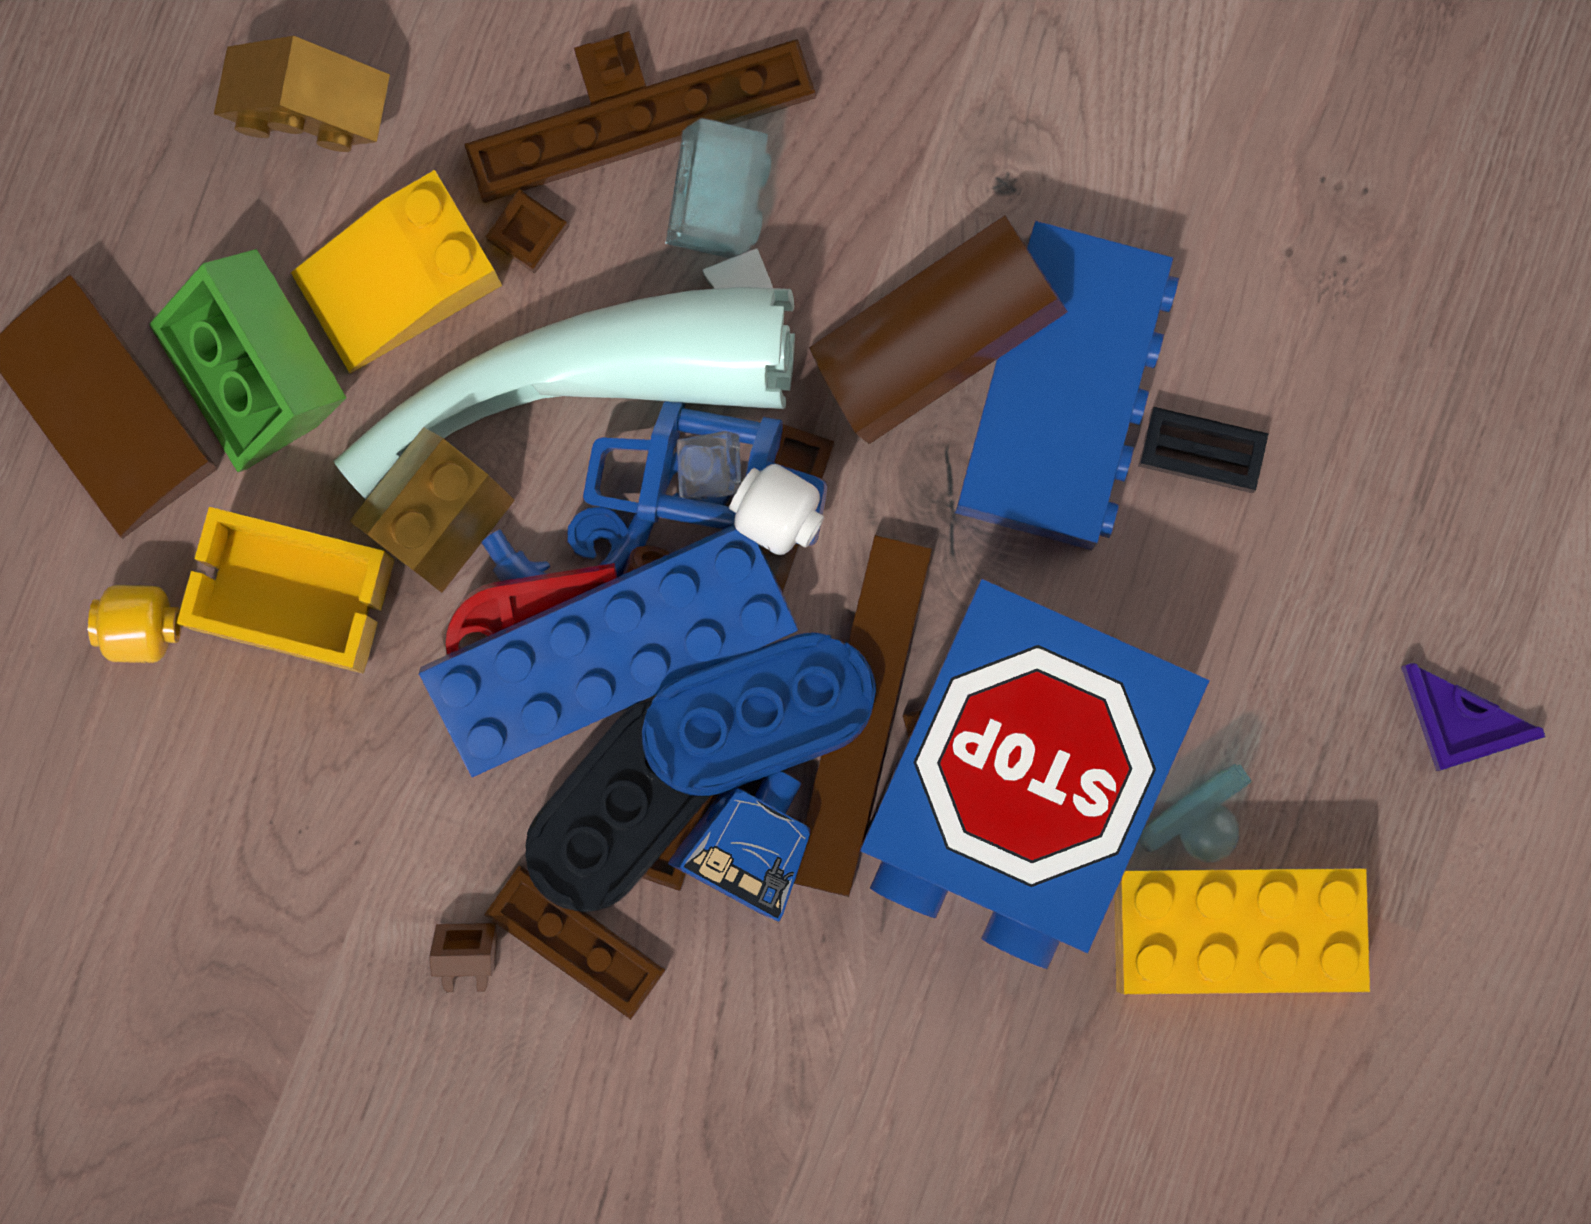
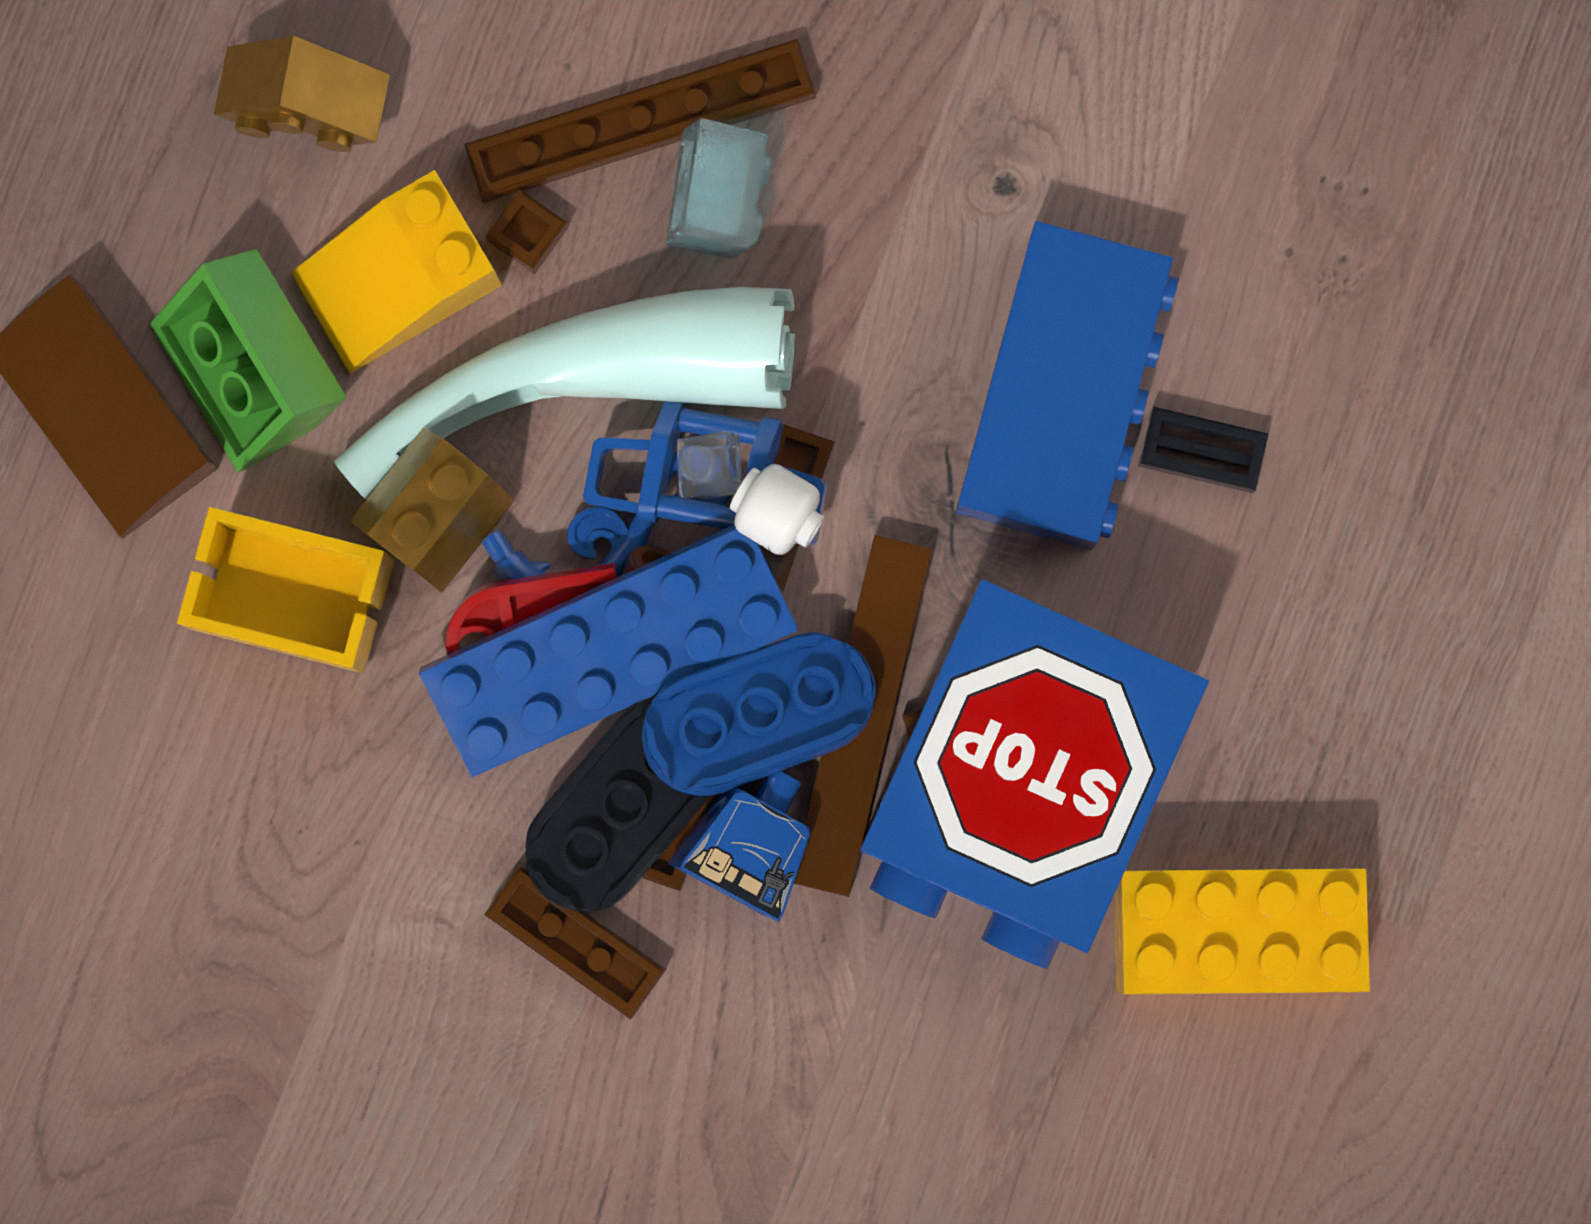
yellow head [88,585,181,663] -> none
reddish brown tile [429,923,497,993] -> none
reddish brown tile [574,31,646,104] -> none
white tile [703,248,773,289] -> none
reddish brown slope [809,215,1068,444] -> none
clear light blue tile [1138,764,1252,862] -> none
dark purple tile [1401,663,1546,771] -> none

